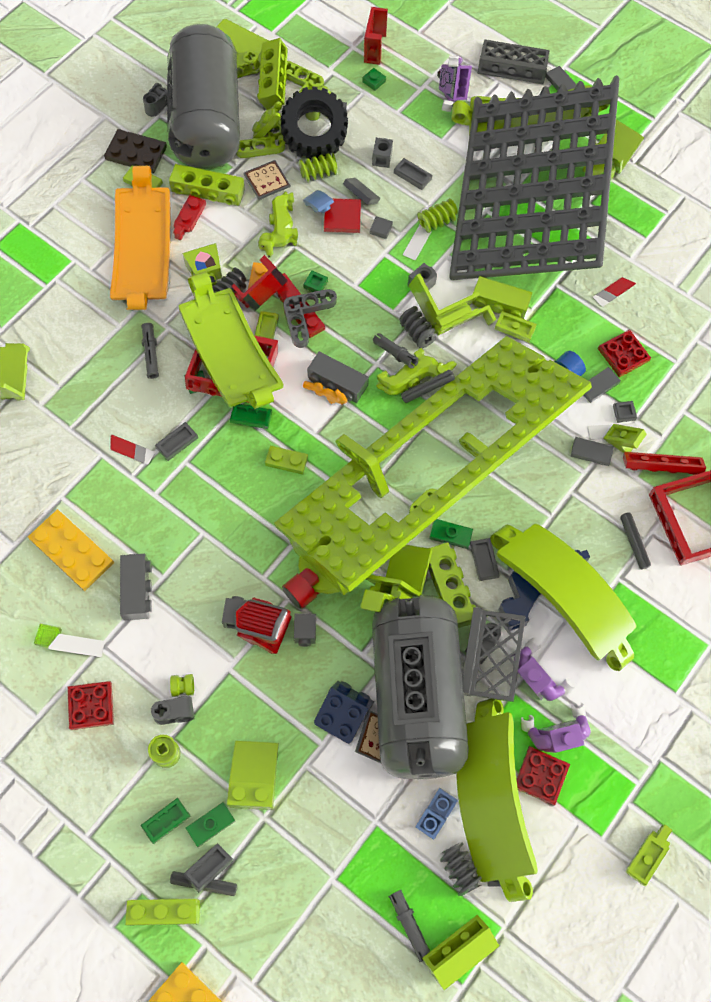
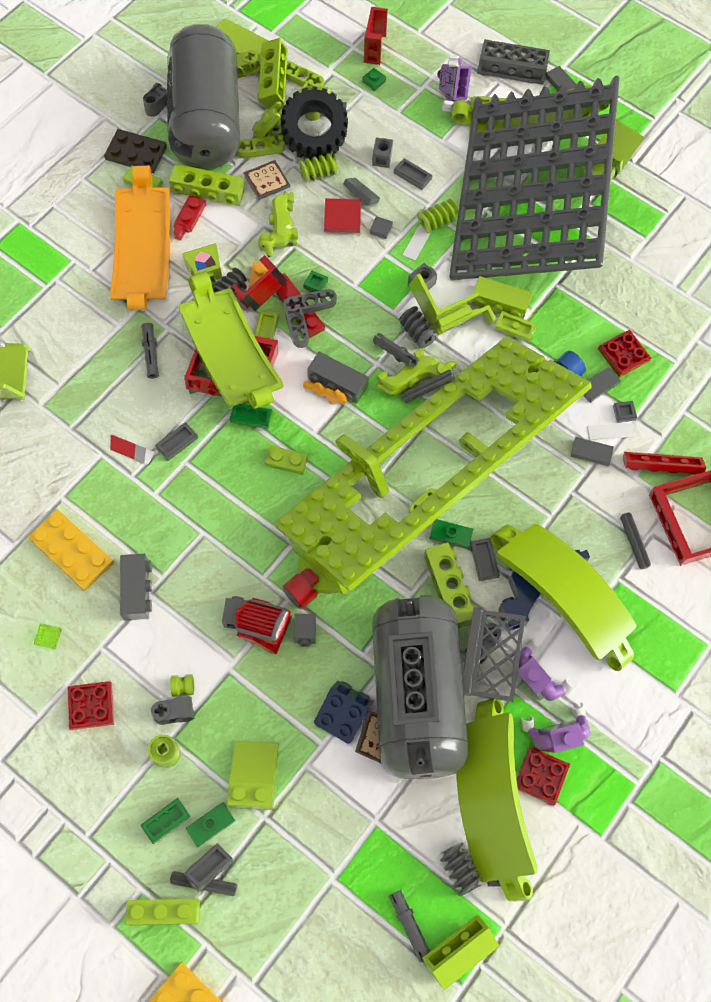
white sticker [48,634,105,657] -> none
medium blue slope [303,190,334,213] -> none
lime piece [361,545,432,612] -> none
medium blue slope [416,788,458,840] -> none
sticker [593,277,636,307] -> none
lime slope [603,424,647,453] -> none
lime hinge [625,825,672,886] -> none

